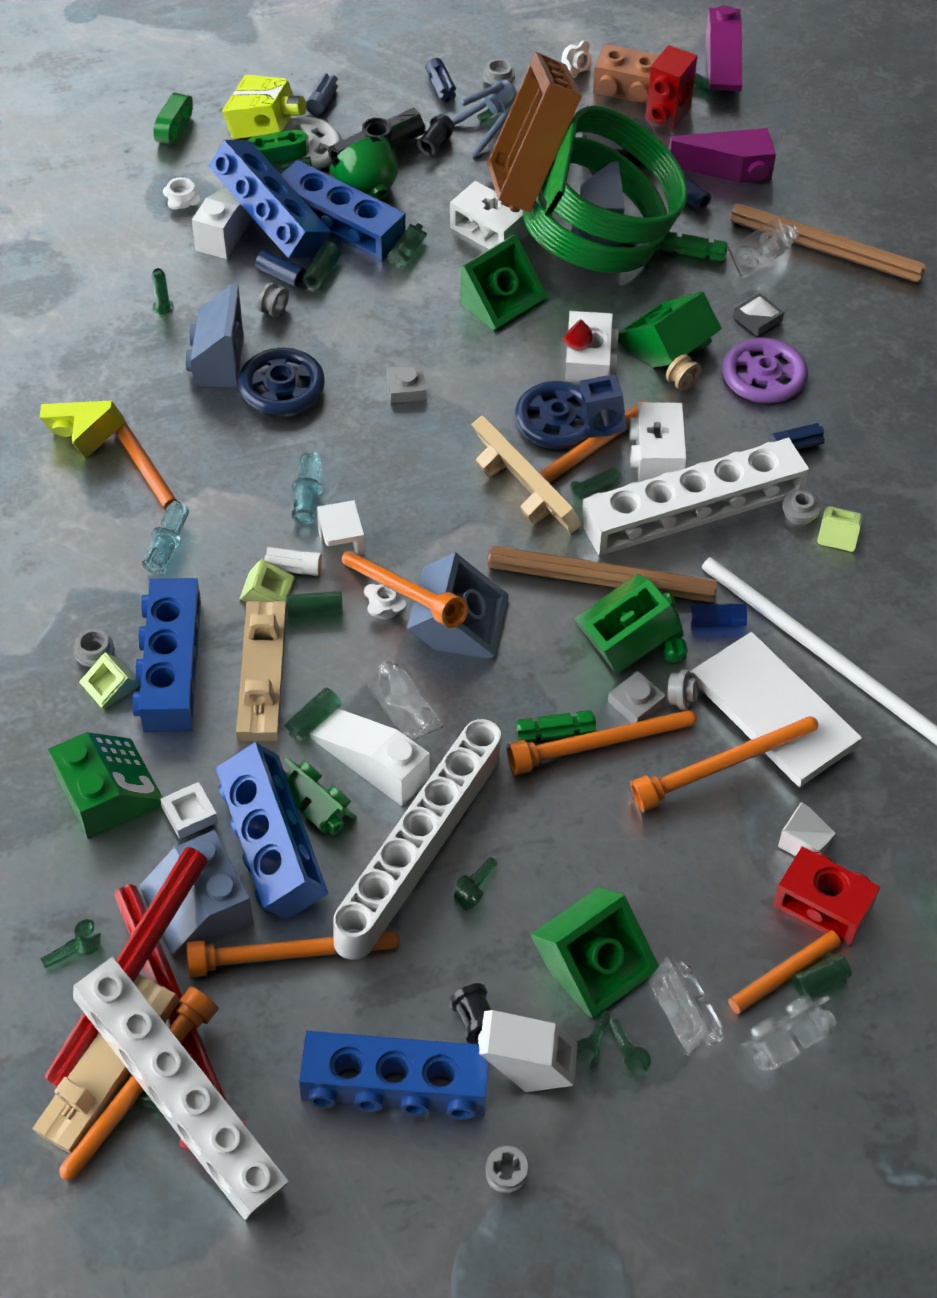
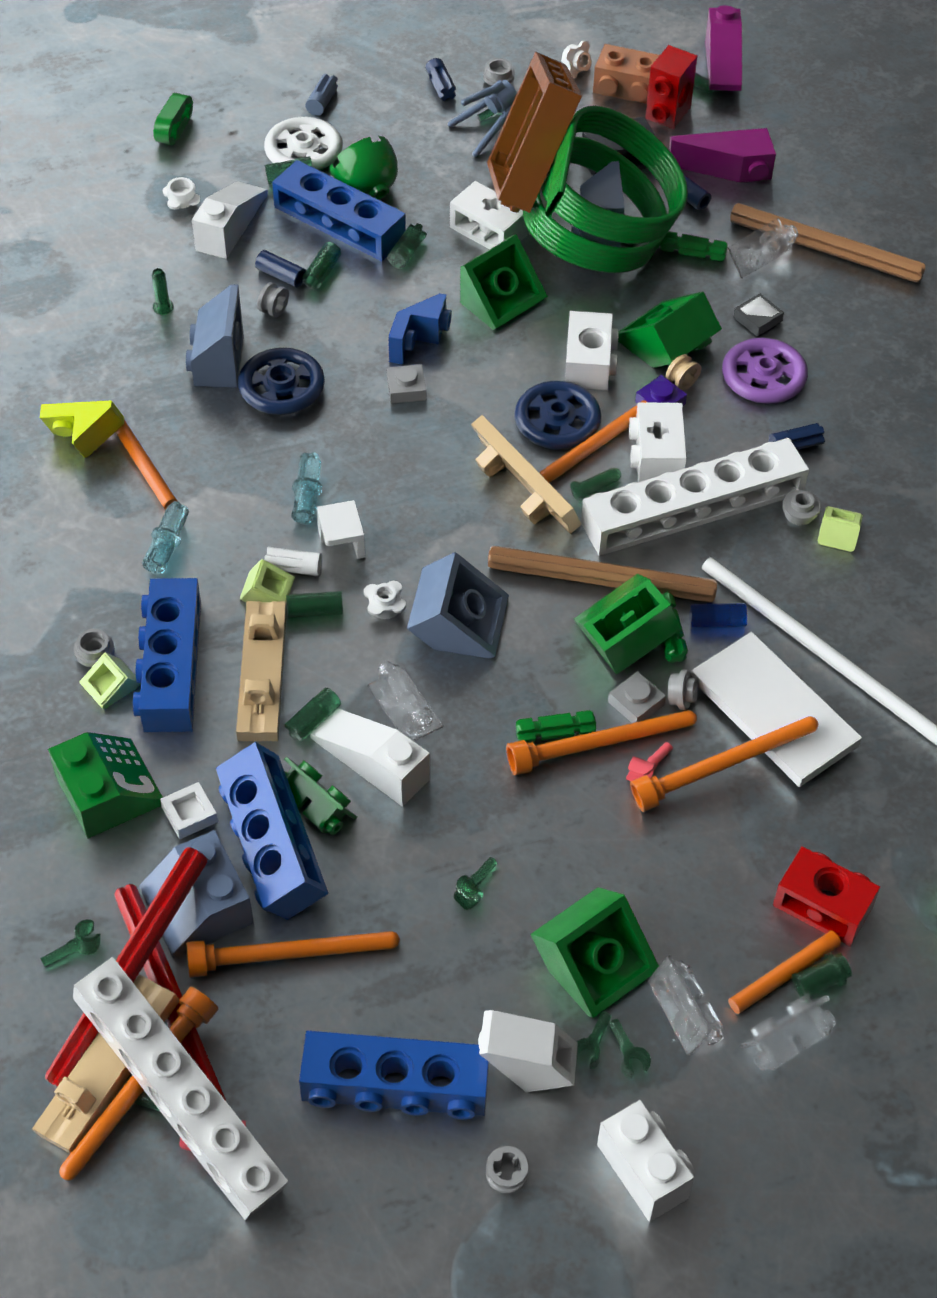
blue brick [208,139,331,258] -> none
neon yellow torso [222,75,307,139] -> none
green beam [247,130,309,164] -> none
black piece [328,108,426,168] -> none
white beam [333,719,501,960] -> none
orange piece [342,551,468,628] -> none
black pin [417,114,454,156] -> none
black bush [449,983,491,1044] -> none
red hinge [561,318,593,351] -> none
dark blue brick [580,374,627,438] -> none
white slope [778,802,836,856] -> none
none -> blue slope [388,293,452,365]
none -> white brick [597,1100,694,1223]
none -> coral hand [626,742,673,781]
none -> dark purple plate [635,375,687,407]

